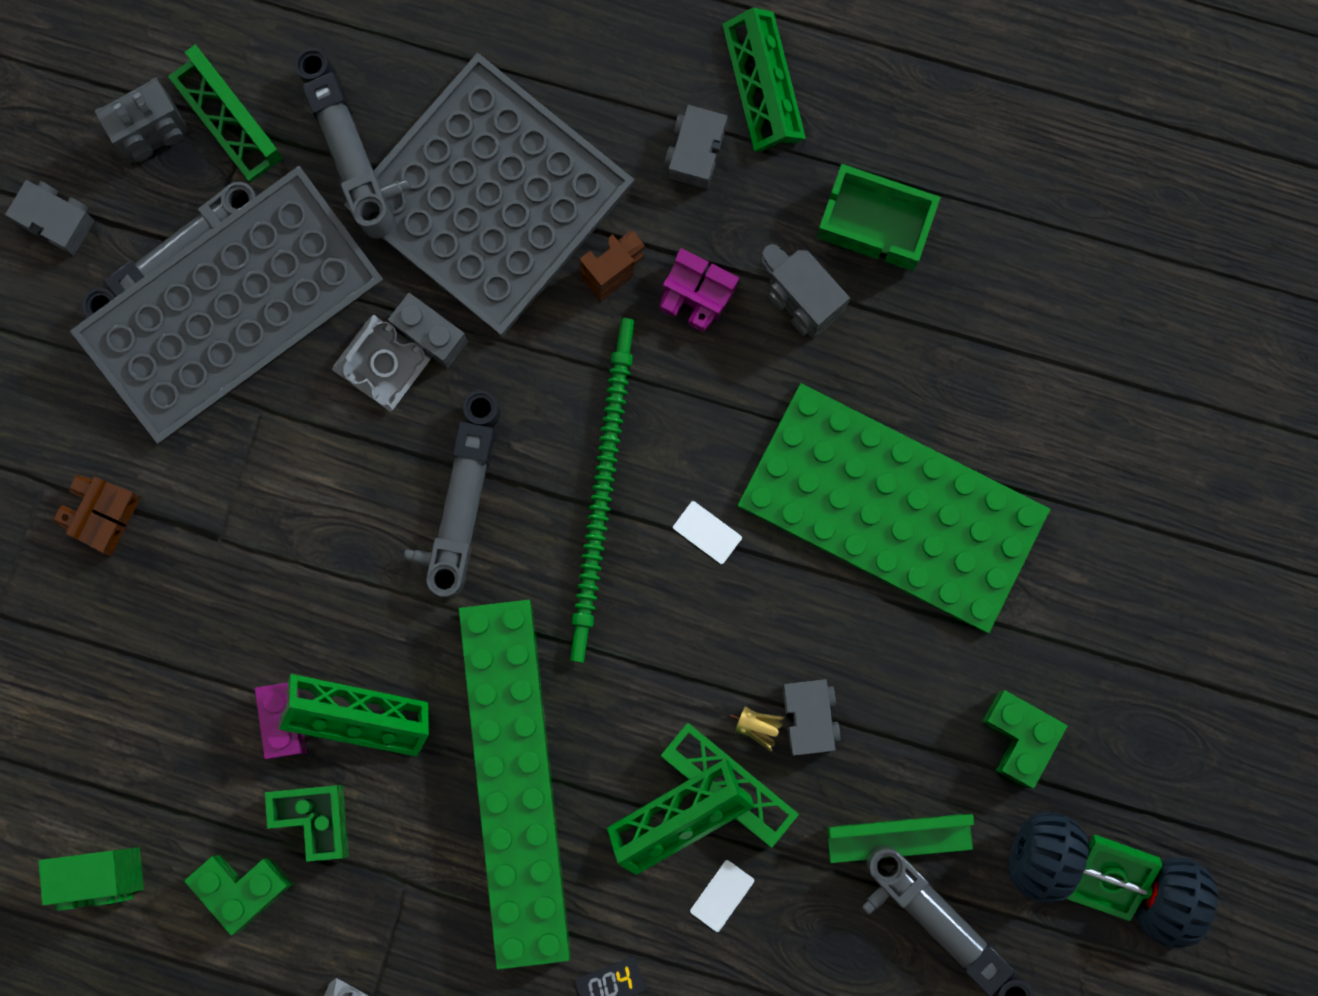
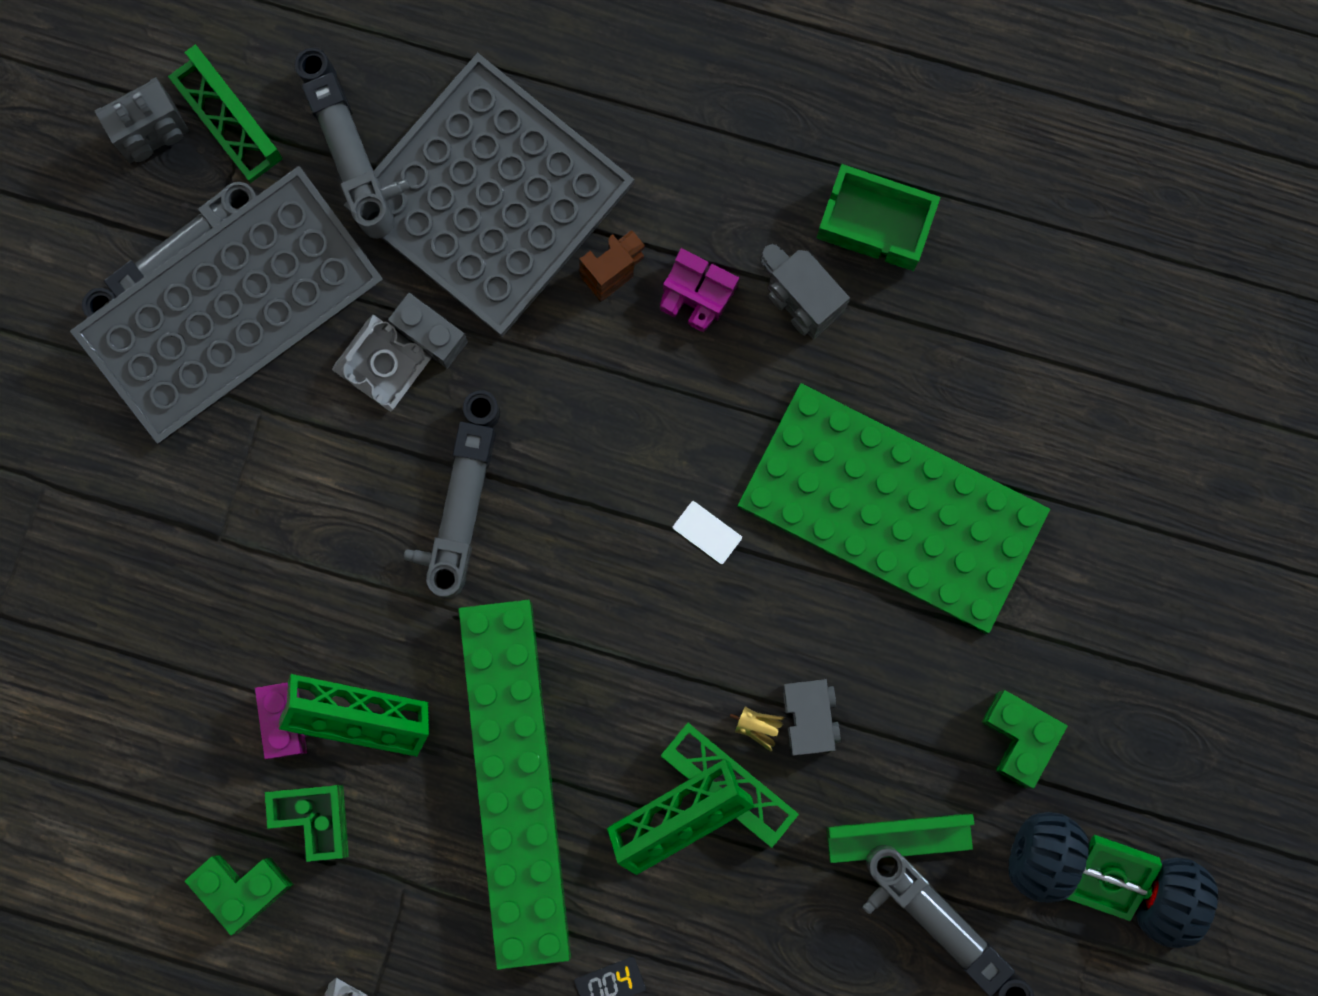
dark grey brick [5,180,94,256] -> none
green piece [38,847,144,911] -> none
reddish brown hips [54,475,141,557] -> none
green hose [570,318,634,663] -> none
dark grey brick [664,105,728,189] -> none
white sticker [690,860,754,932] -> none
green fence [722,7,806,152] -> none

